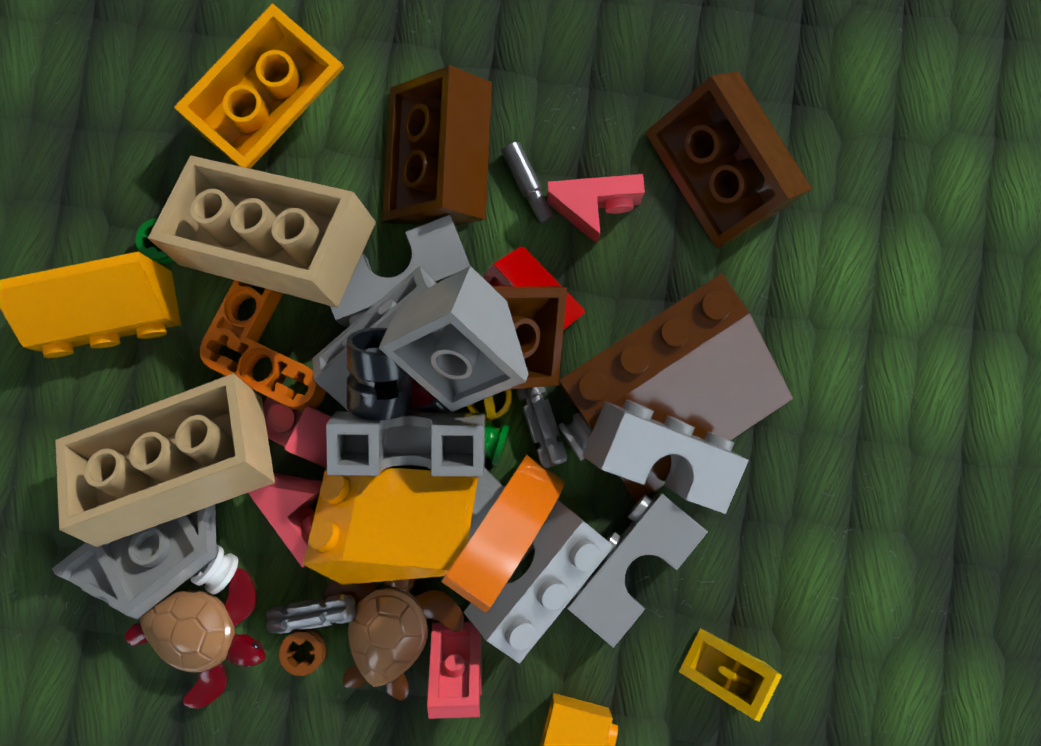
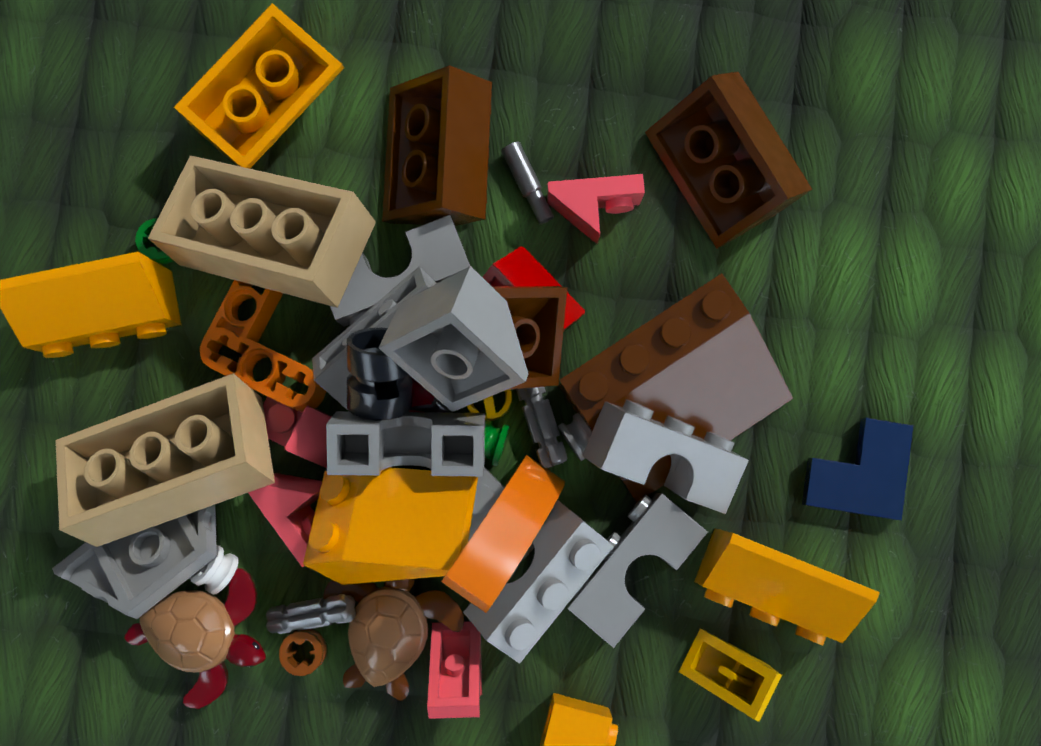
none -> light orange slope [694,528,880,646]
none -> dark blue tile [802,418,914,521]

